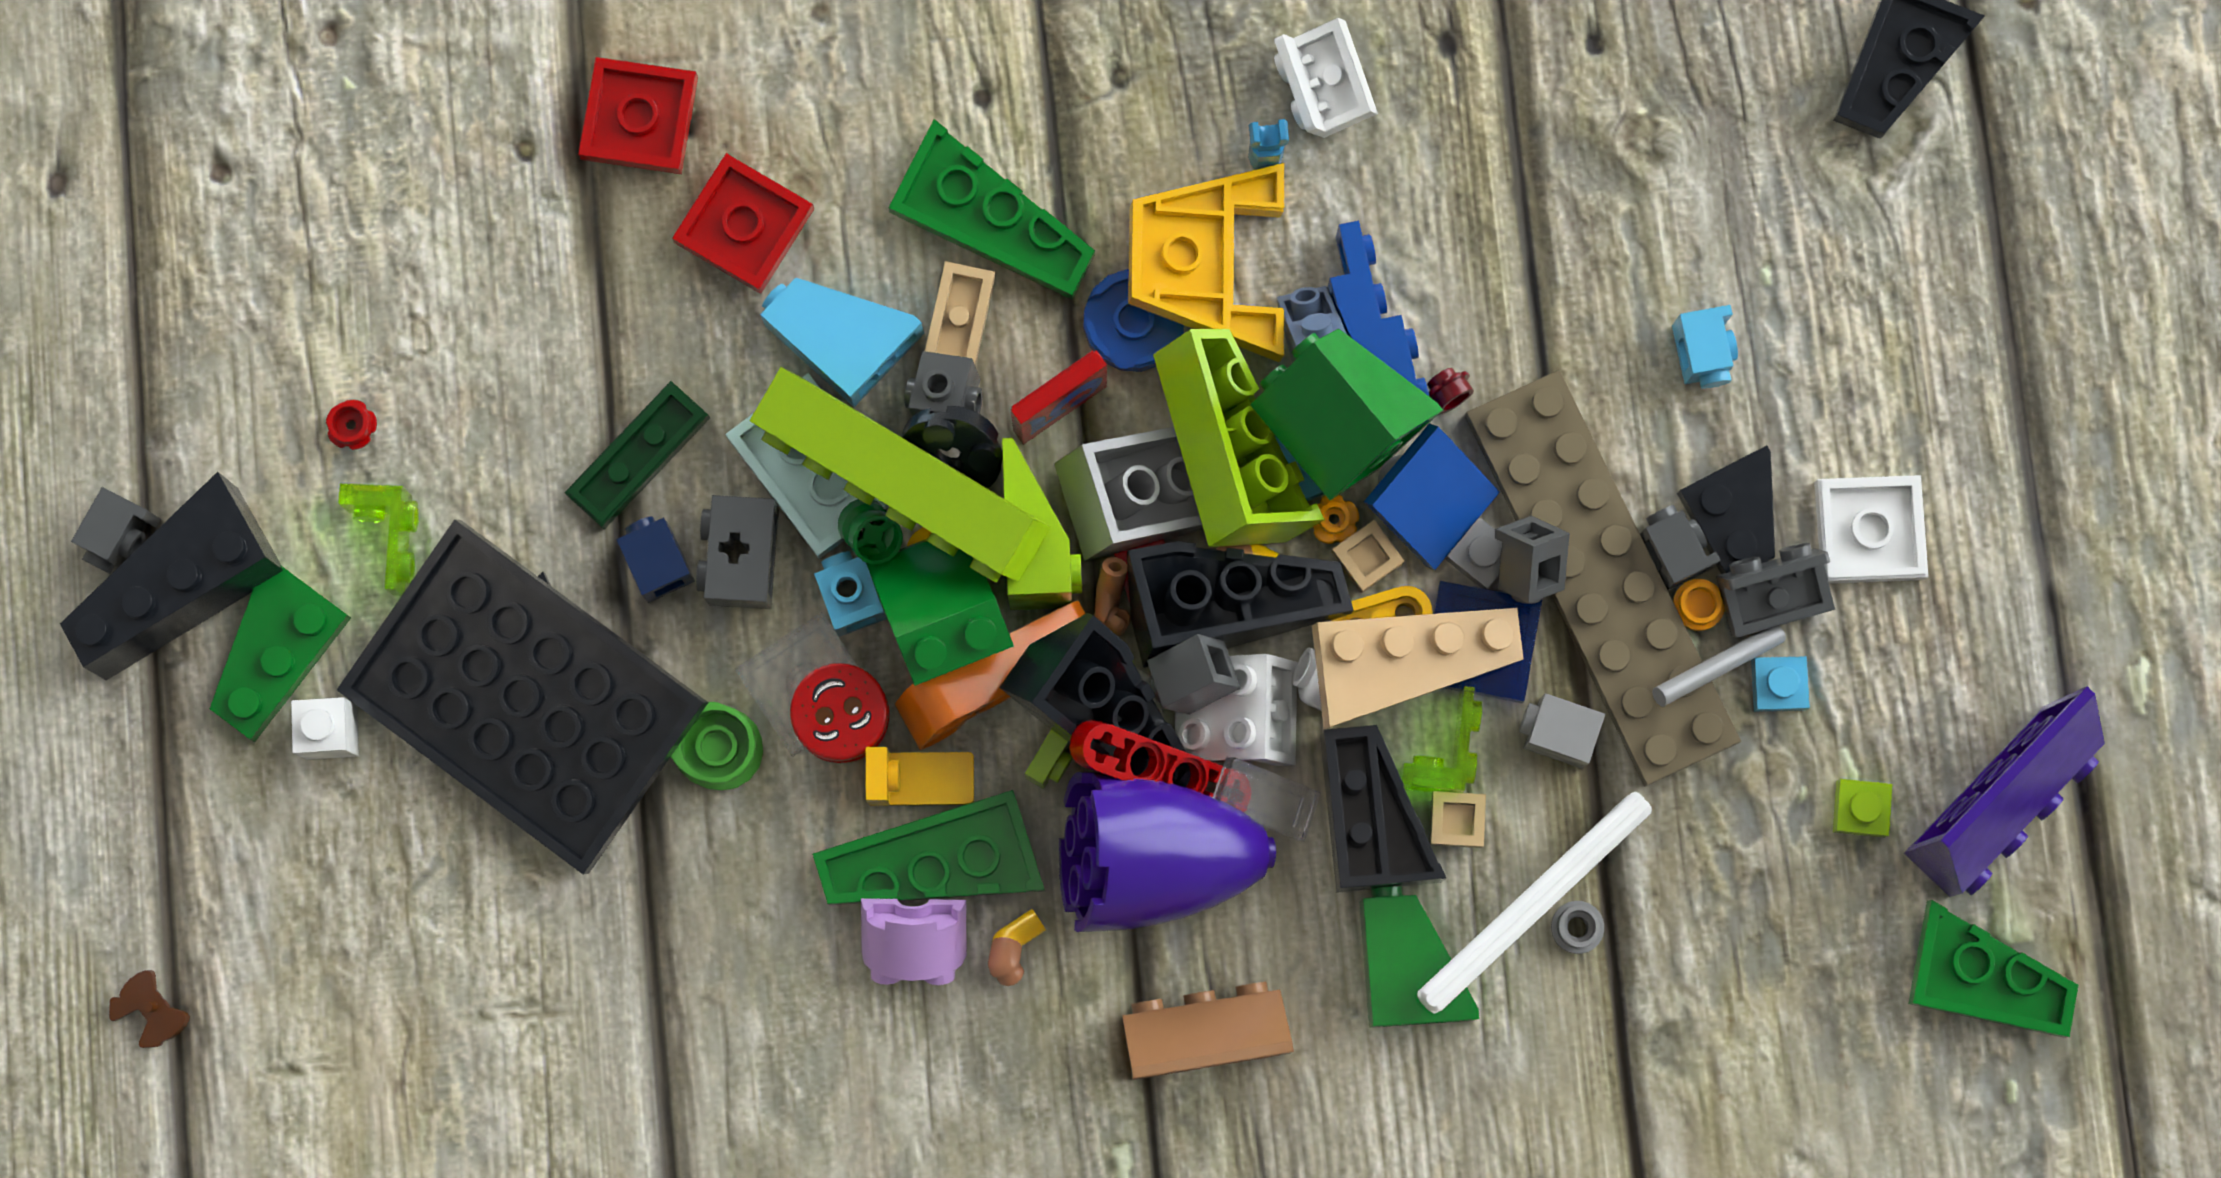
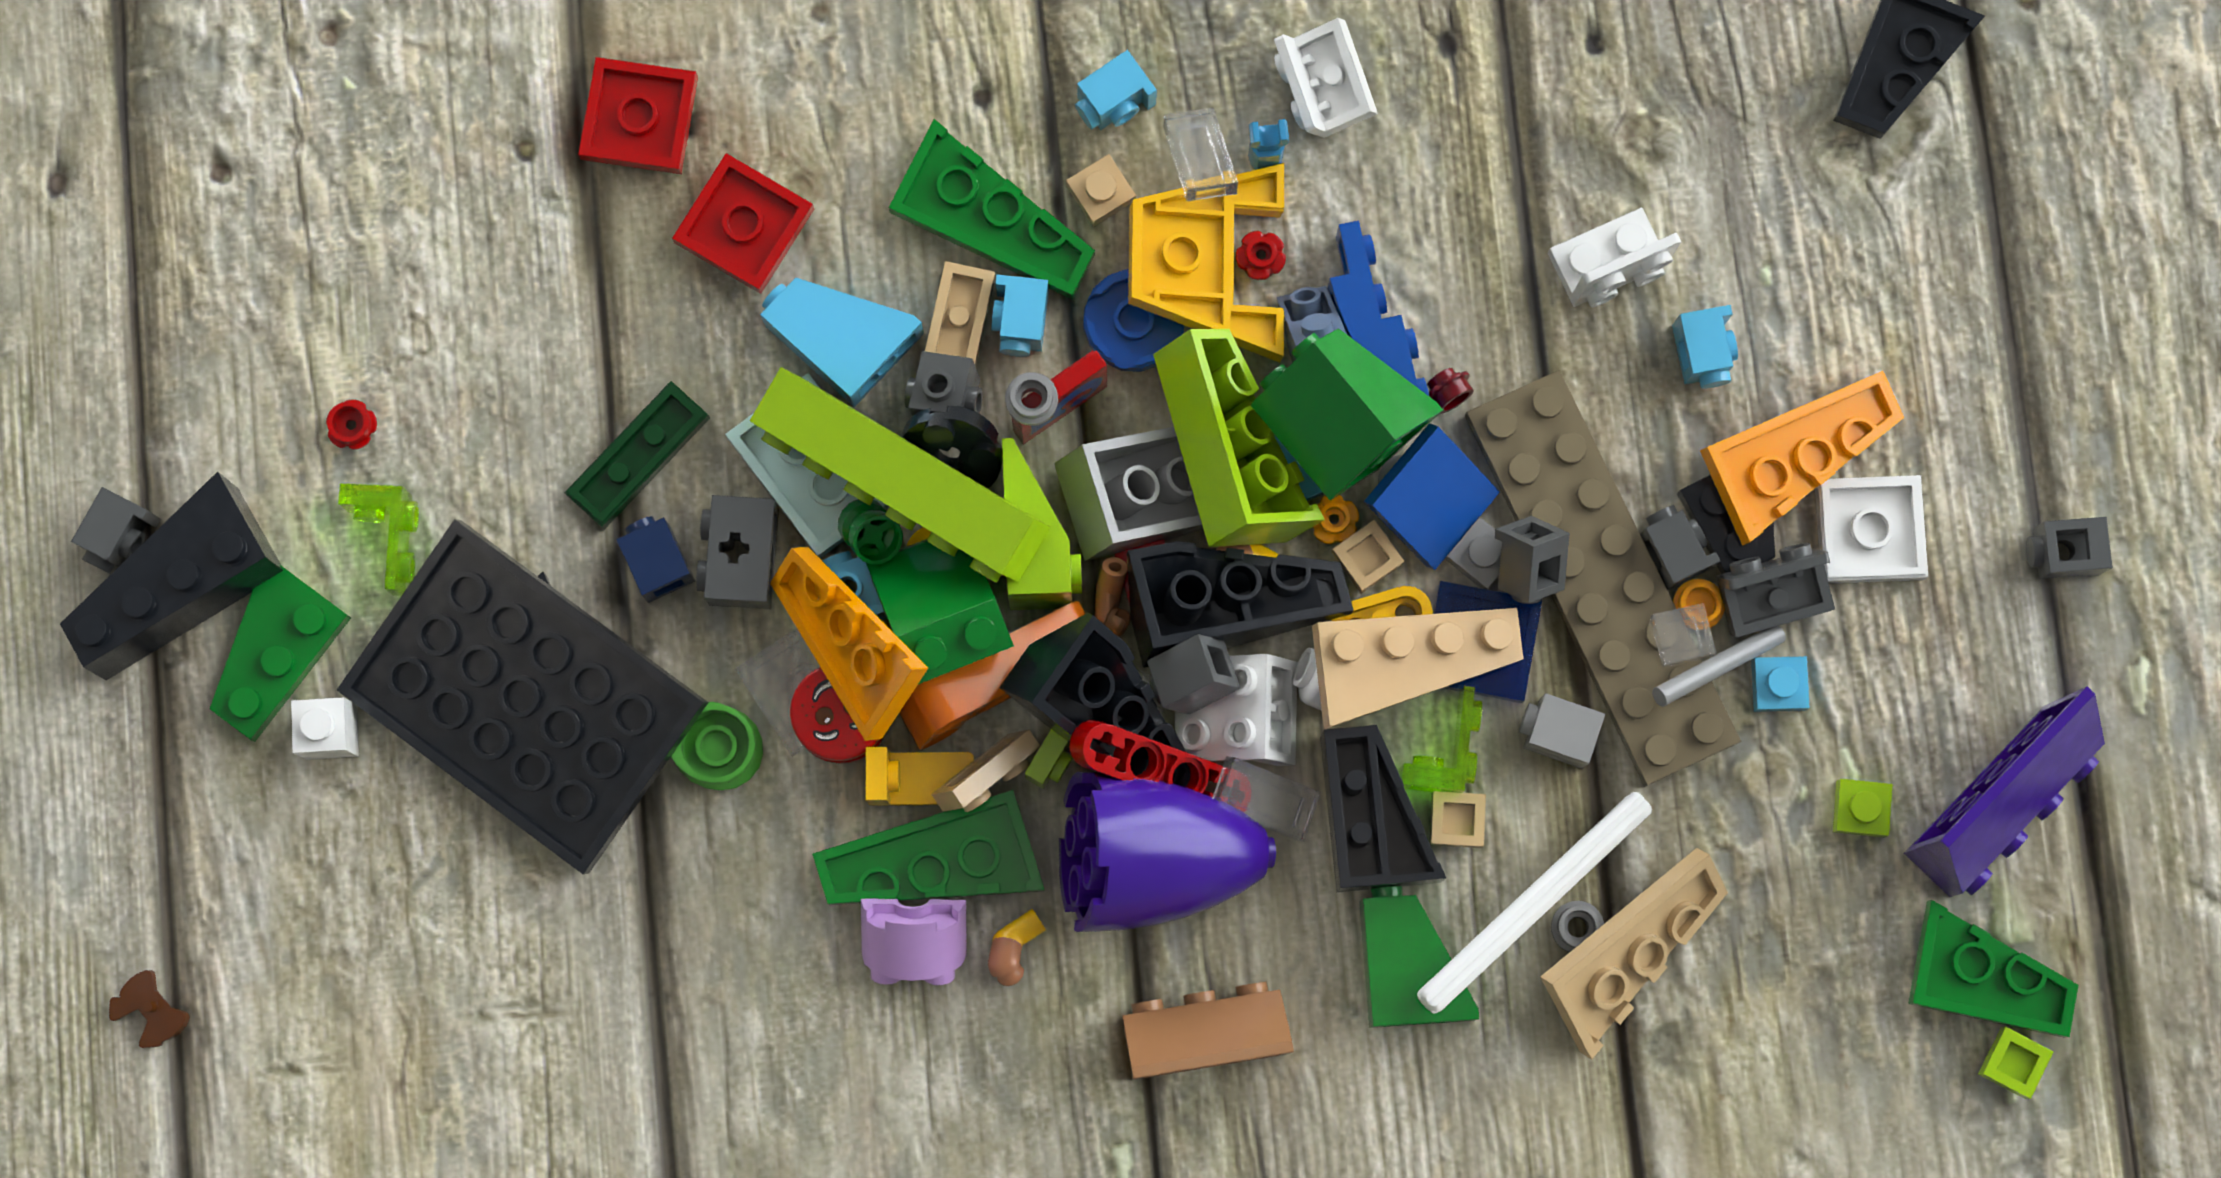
none -> light orange wing [770,547,928,741]
none -> tan plate [931,729,1041,812]
none -> medium azure brick [991,274,1049,357]
none -> light grey plate [1005,372,1058,426]
none -> tan plate [1066,154,1136,227]
none -> medium azure brick [1075,50,1157,130]
none -> clear tile [1163,108,1238,201]
none -> red plate [1235,231,1286,280]
none -> tan wing [1540,848,1728,1060]
none -> white bracket [1548,207,1681,307]
none -> clear tile [1650,603,1716,667]
none -> light orange wing [1700,371,1904,546]
none -> lime plate [1978,1027,2054,1099]
none -> dark grey brick [2026,517,2113,579]

